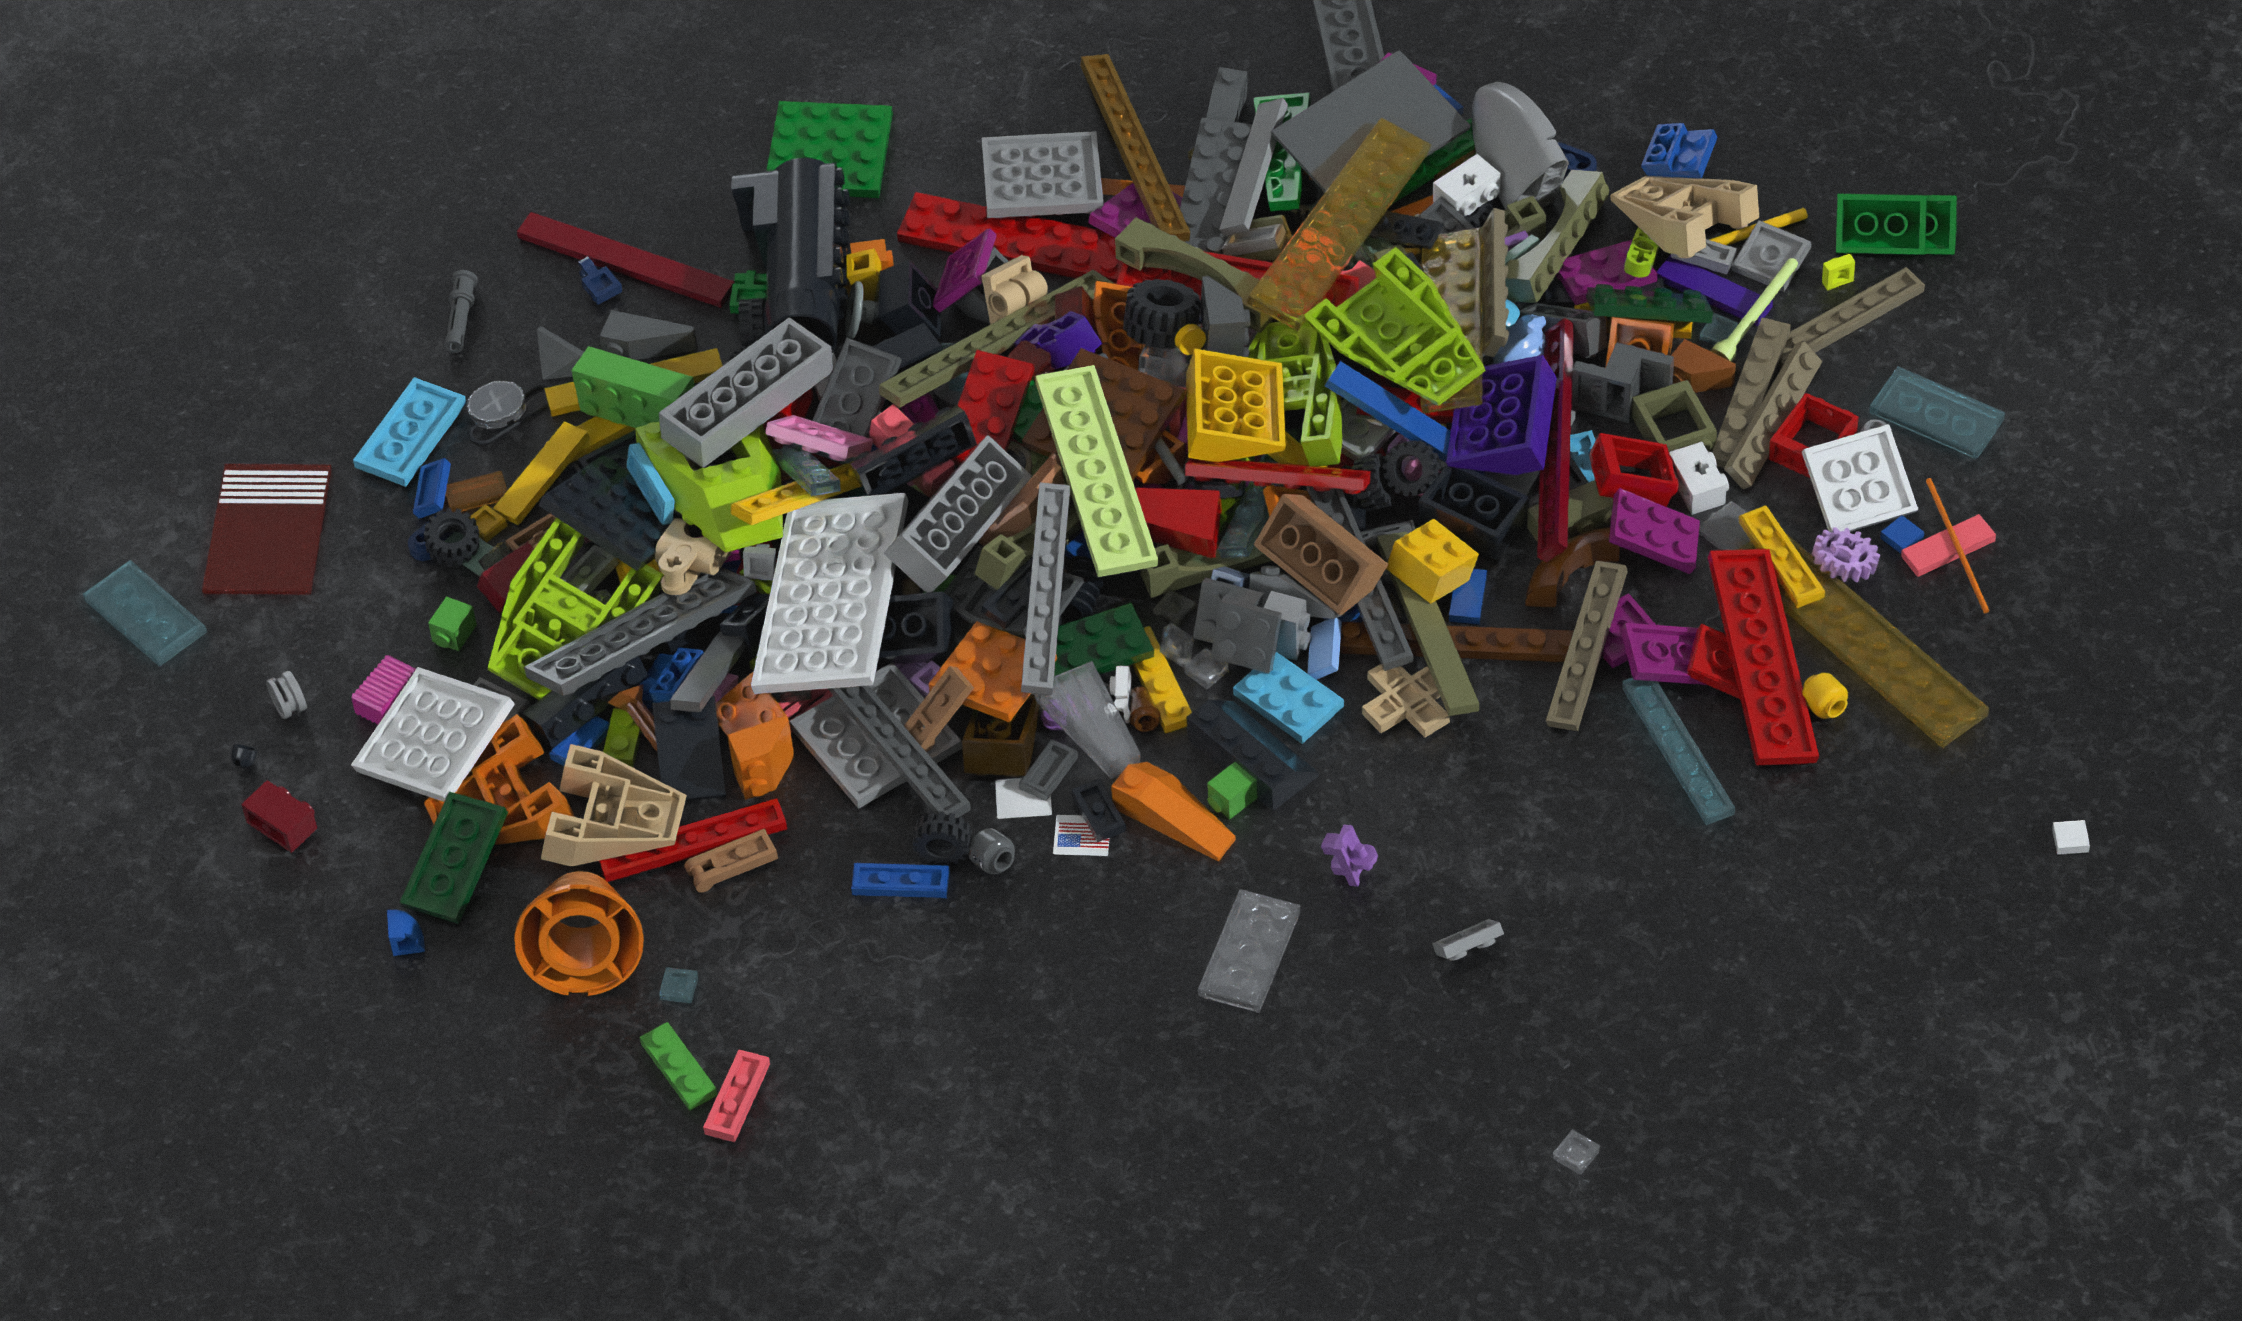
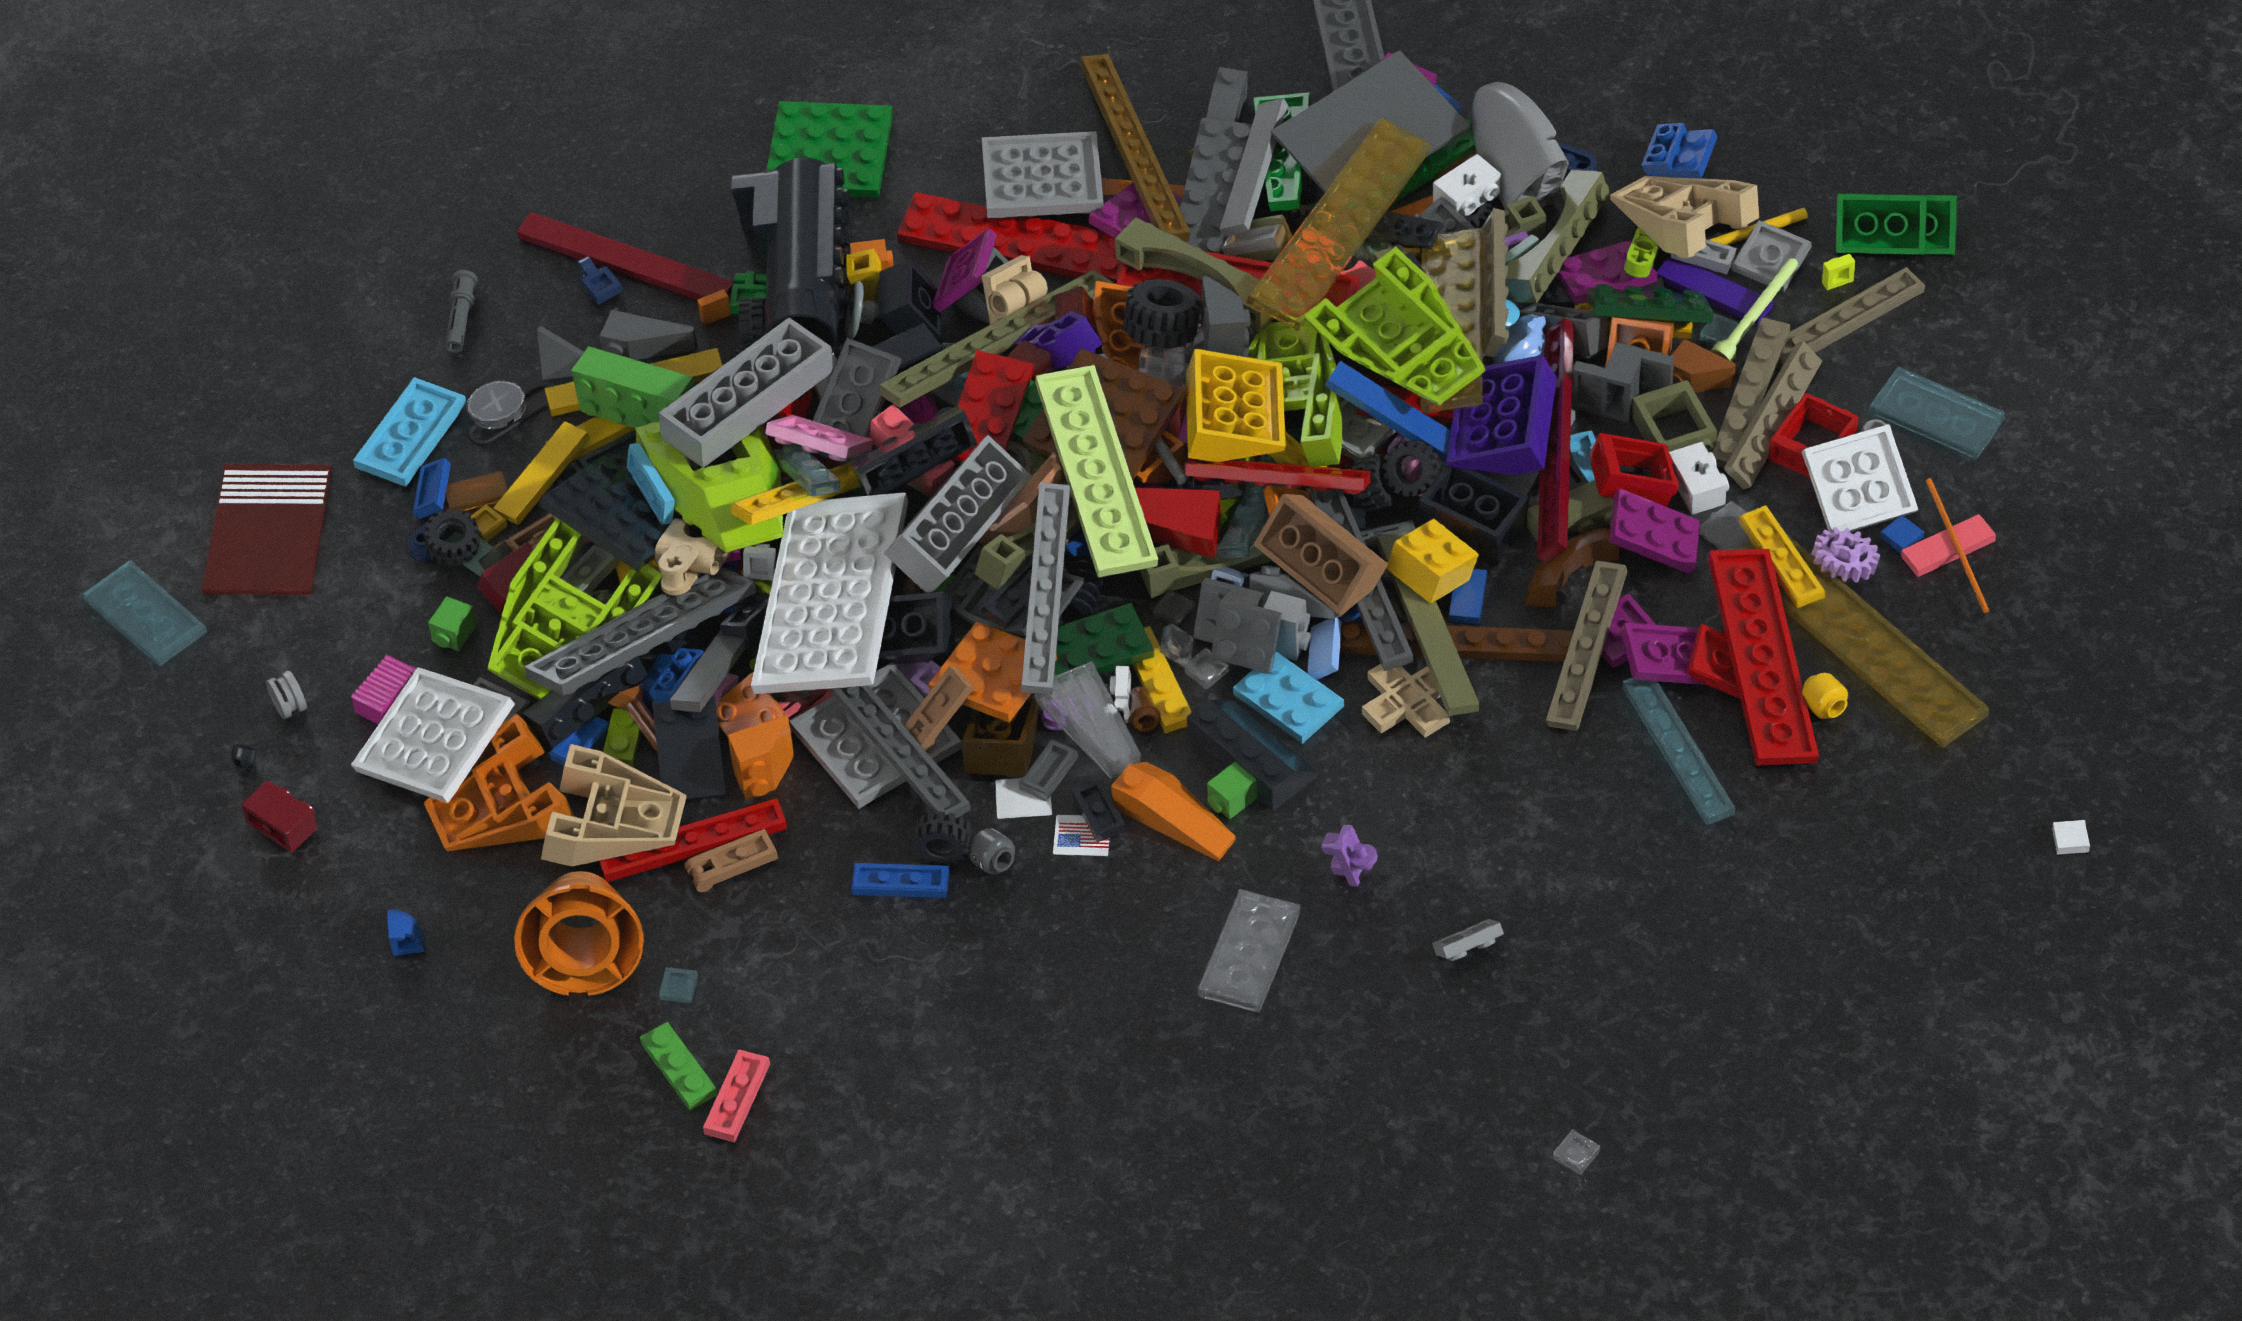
dark green plate [400,791,508,924] -> none
yellow tile [1175,324,1206,355] -> none
none -> orange tile [697,289,731,326]

